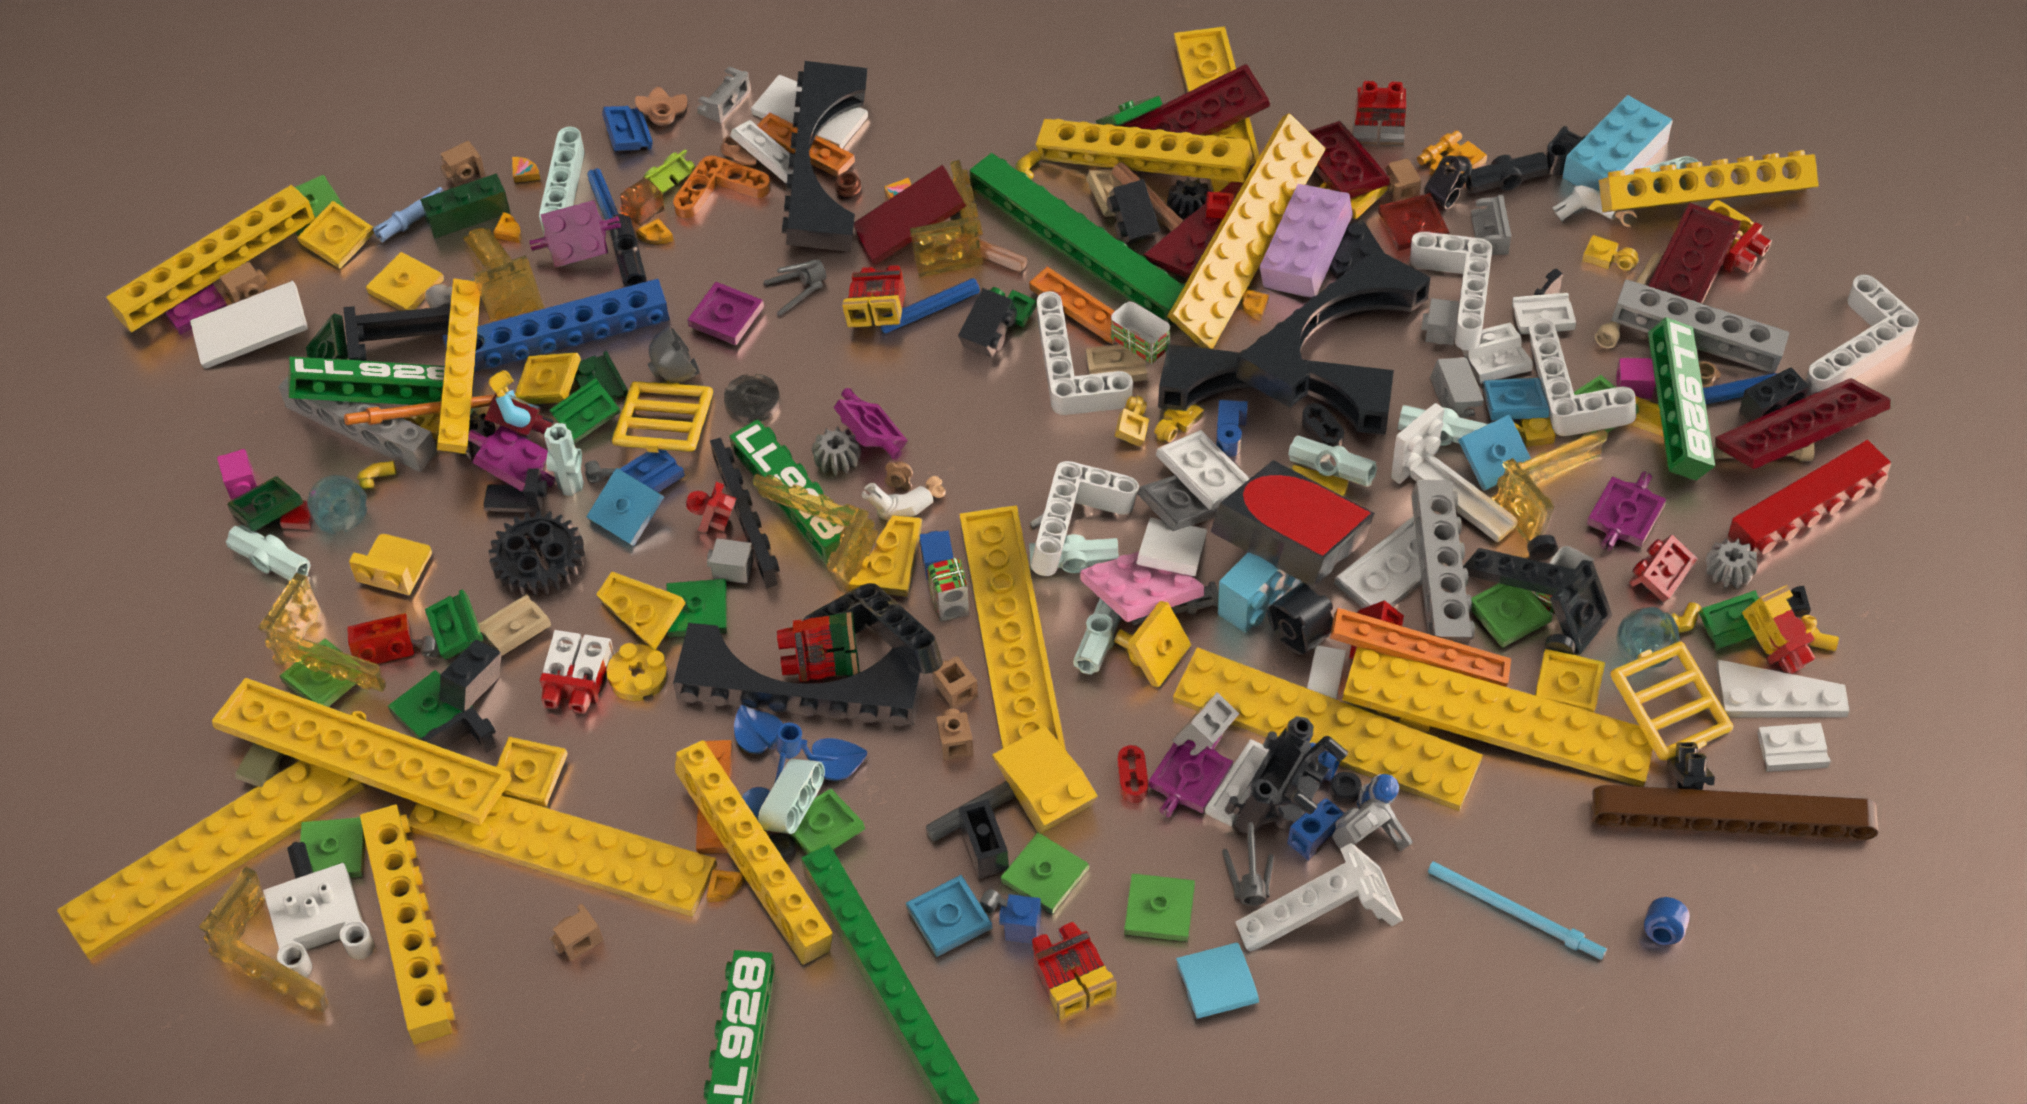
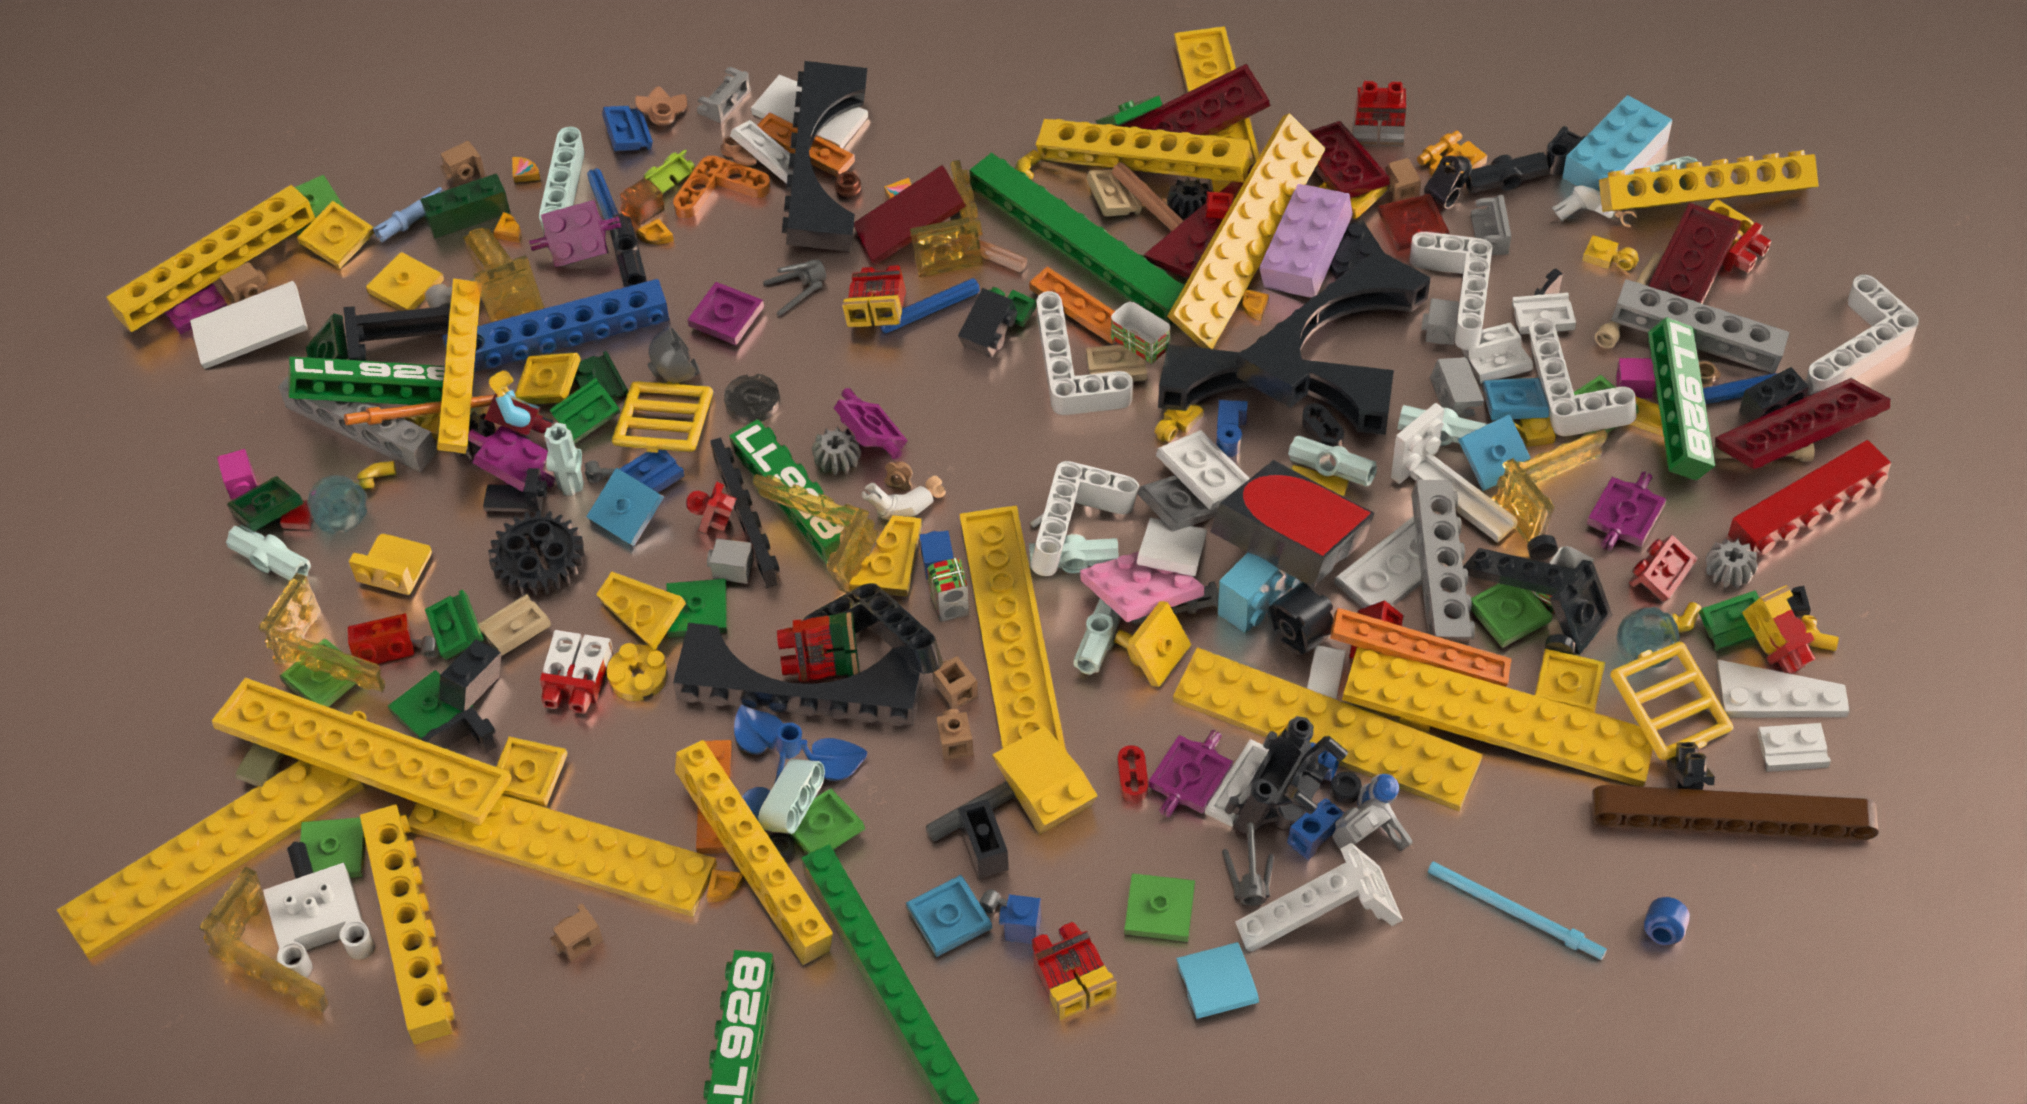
bright green plate [1001,832,1089,915] -> none
black brick [1107,179,1160,244] -> none
yellow plate [1114,395,1149,447] -> none
light grey hinge [1172,692,1239,755] -> none

